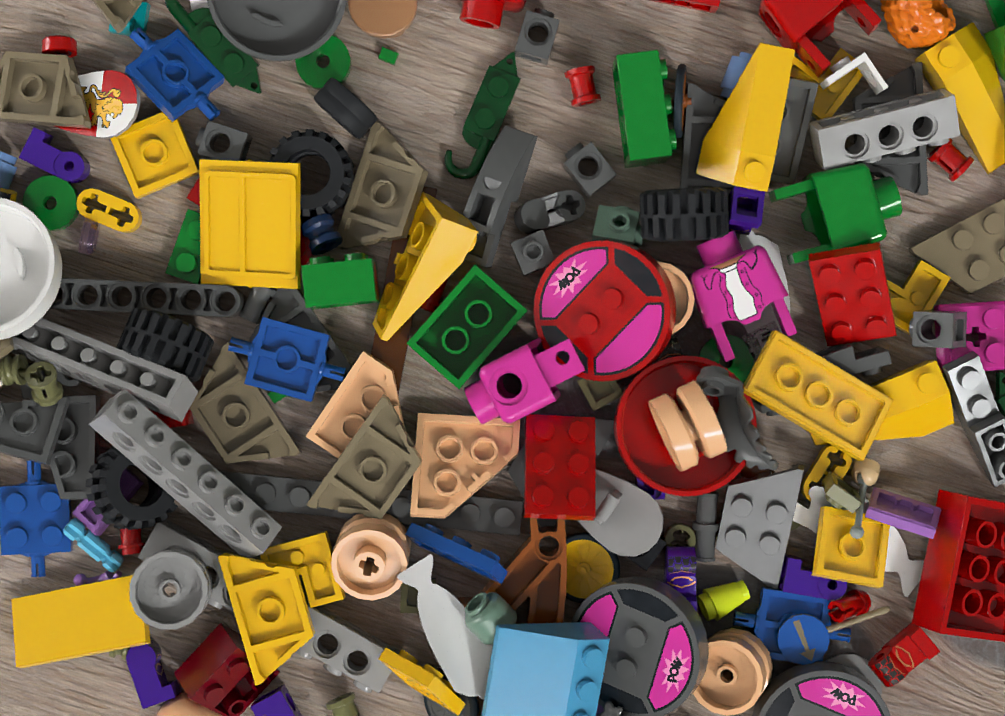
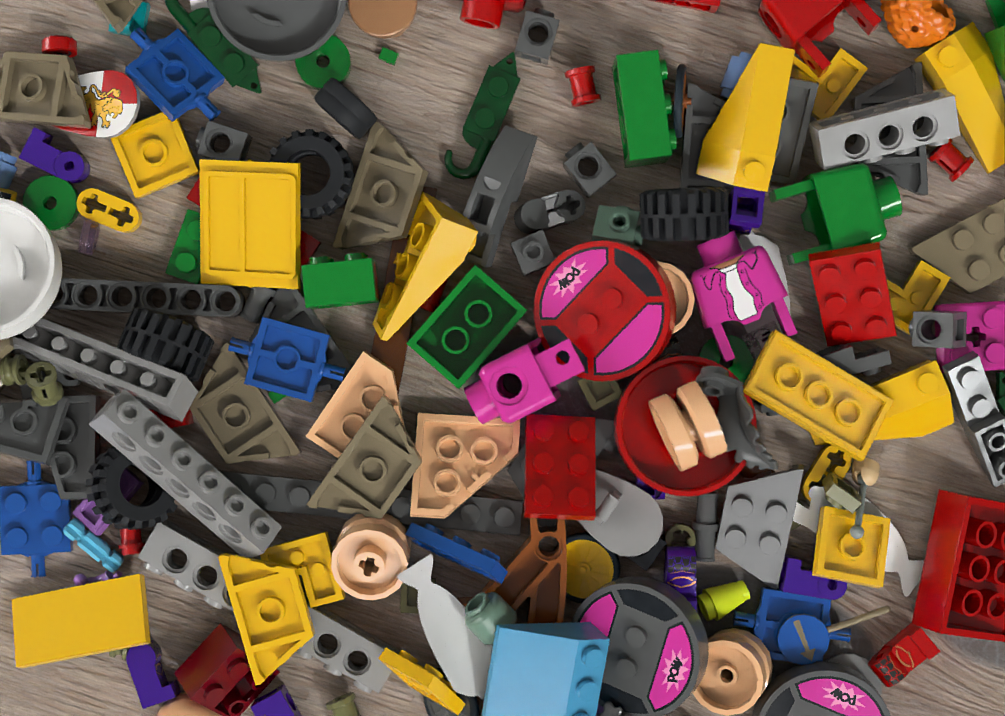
light grey wheel [130,549,212,630] -> none
dark blue wheel [300,214,343,255] -> none
white bracket [820,52,888,95] -> none
red pin [828,589,871,623] -> none
medium lavender plate [865,487,942,539] -> none

